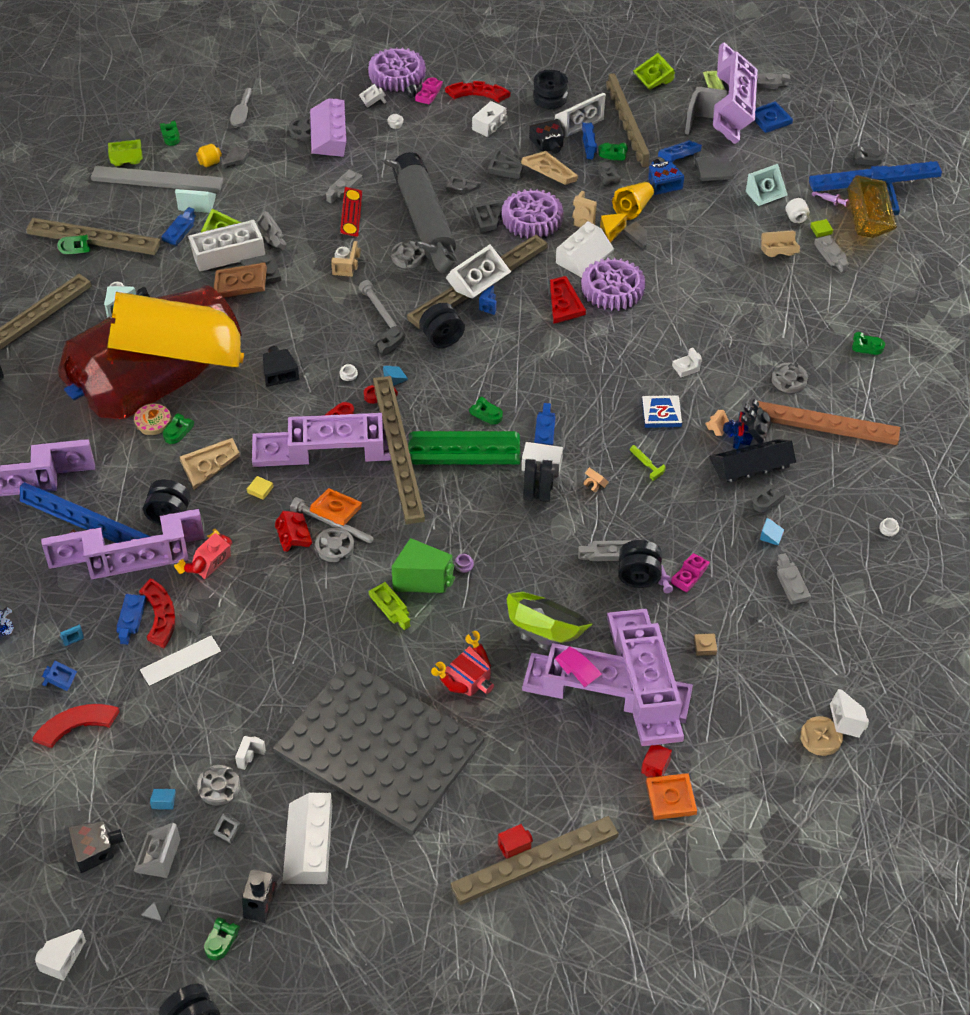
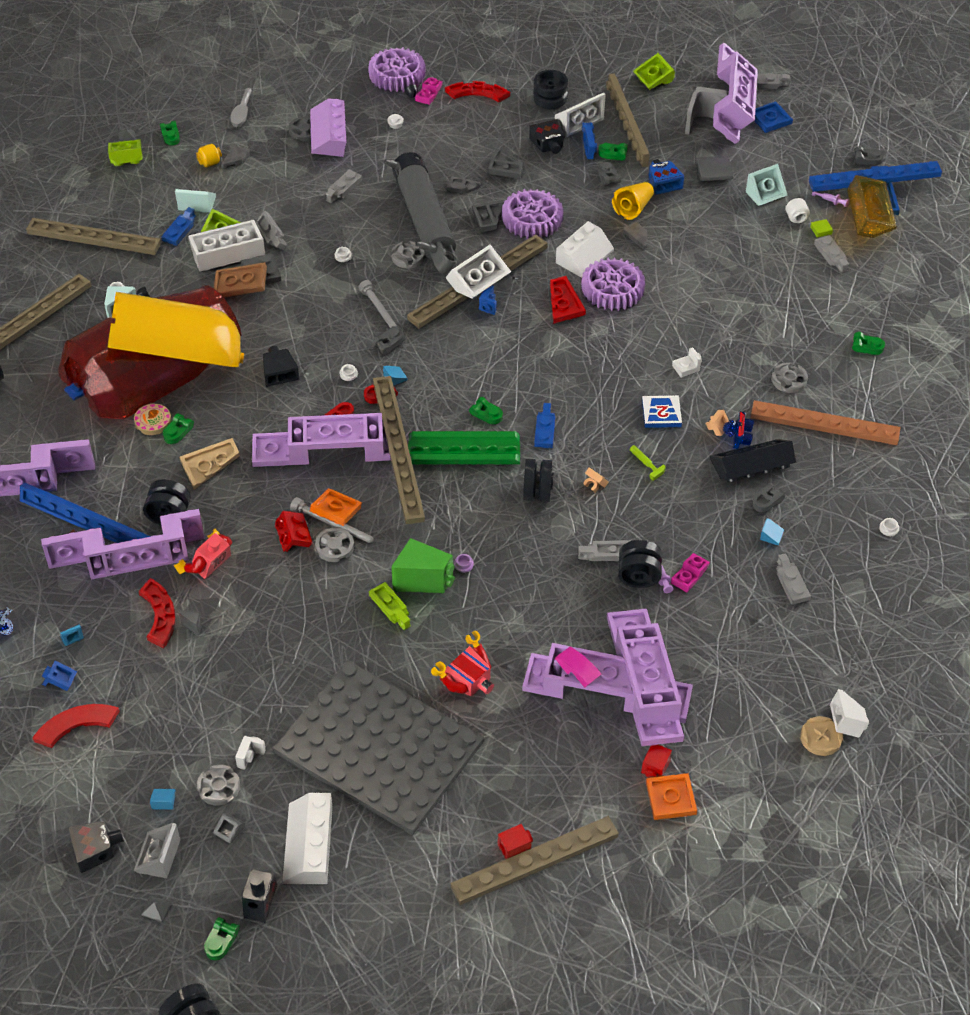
white slope [35,929,86,981] -> none
green plate [57,235,90,254] -> none
light grey tile [91,166,223,193] -> none
blue hinge [117,594,146,645] -> none
white sticker [140,636,221,686] -> none
light yellow tile [247,476,274,500] -> none
tan bracket [331,241,361,277] -> none
sticker [340,187,362,237] -> none
white bracket [359,84,386,108] -> none
black wheel [419,303,465,348] -> none
white brick [472,101,507,137] -> none
rock [507,592,593,650] -> none
tan wing [521,151,578,185] -> none
white brick [522,442,563,476] -> none
tan bracket [572,191,597,227] -> none
yellow slope [600,213,627,243] -> none
blue plate [658,140,702,162] -> none
tan plate [694,634,717,656] -> none
yellowish green tile [703,71,725,90] -> none
black plate [741,399,771,444] -> none
tan bracket [761,230,800,257] -> none

